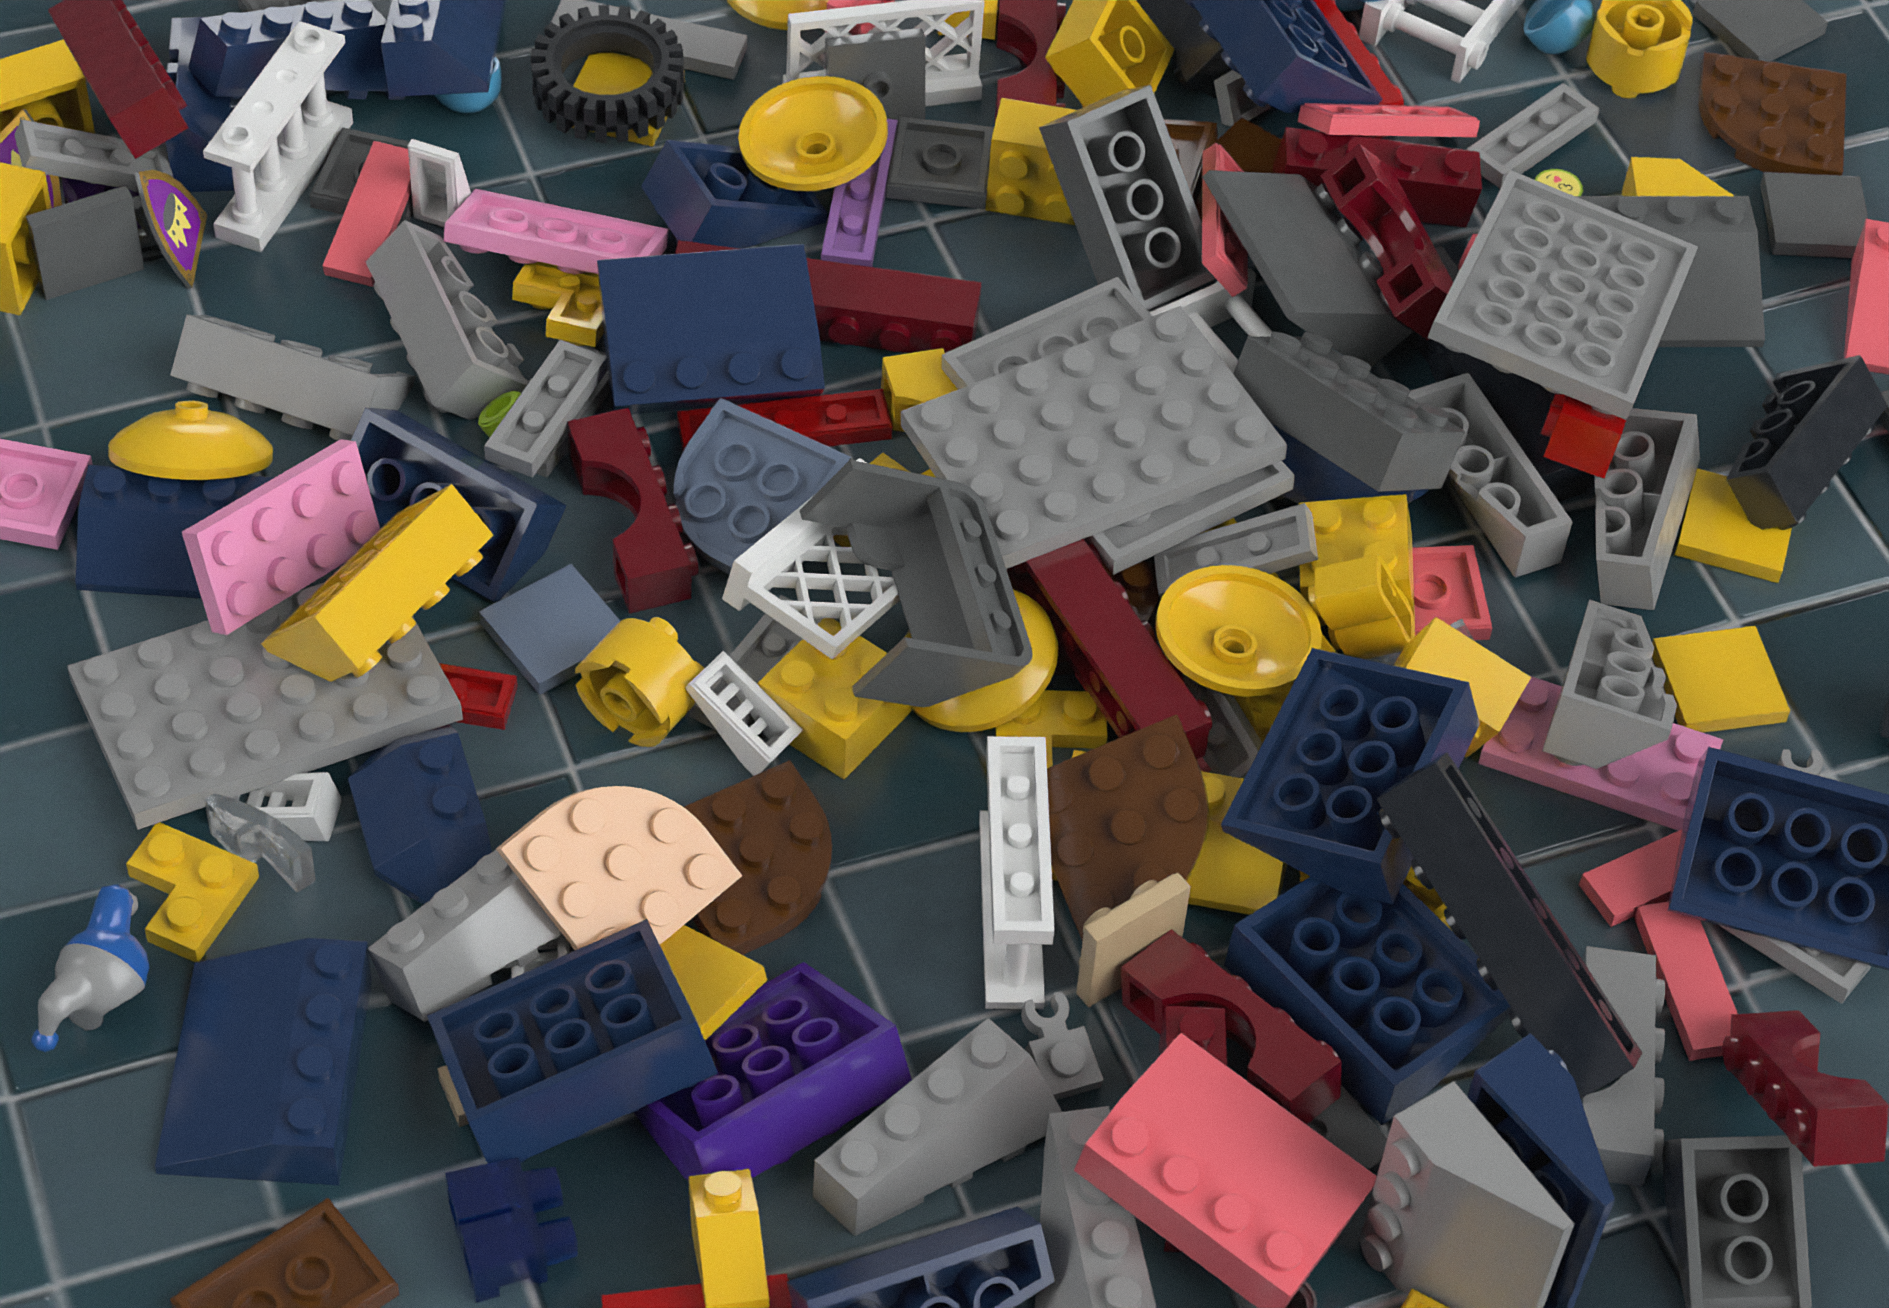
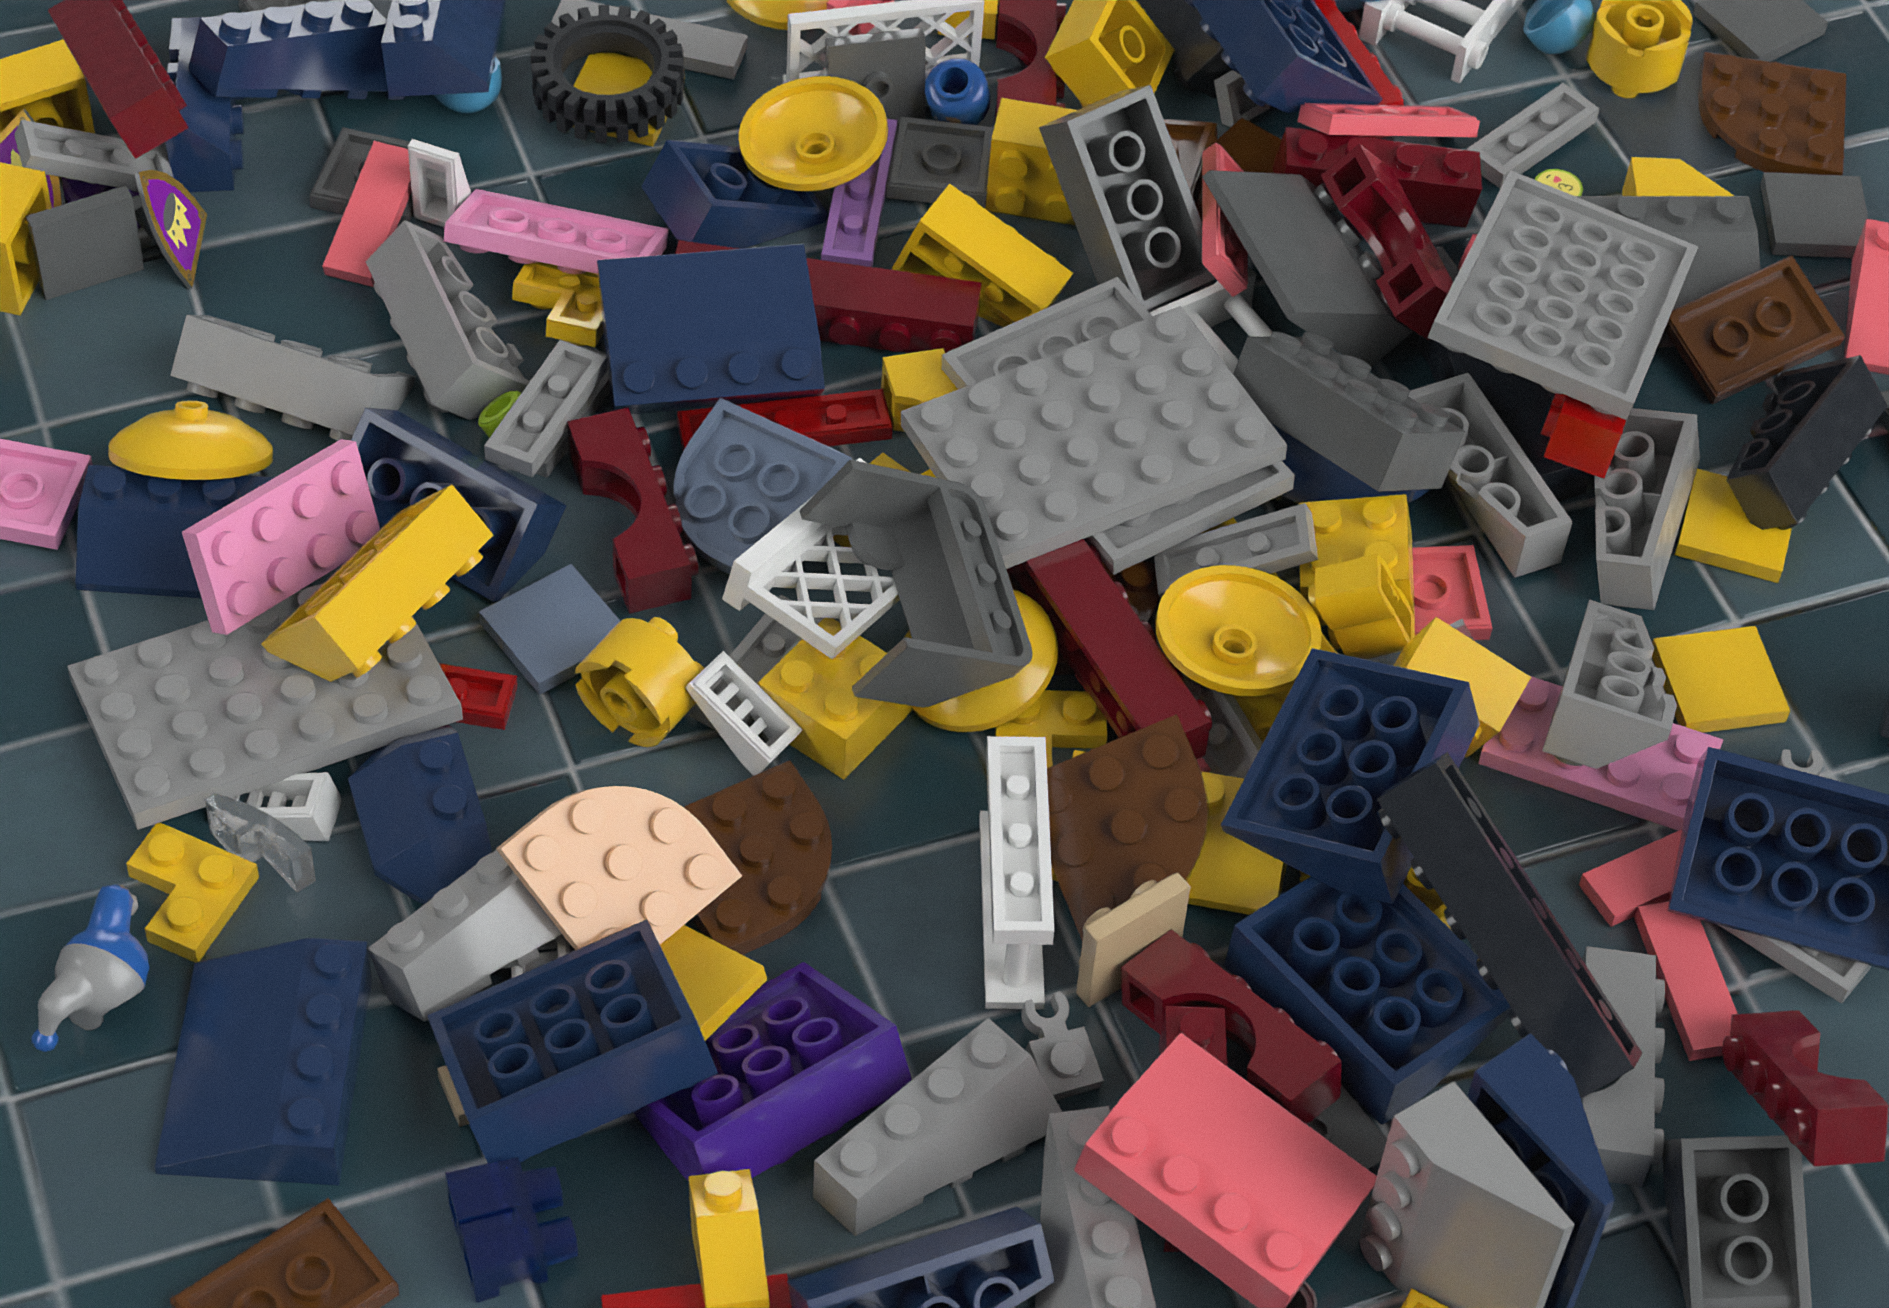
white fence [203,21,353,253] -> none
none -> yellow wedge [891,183,1073,327]
none -> blue head [924,58,991,125]
none -> reddish brown tile [1664,255,1845,405]

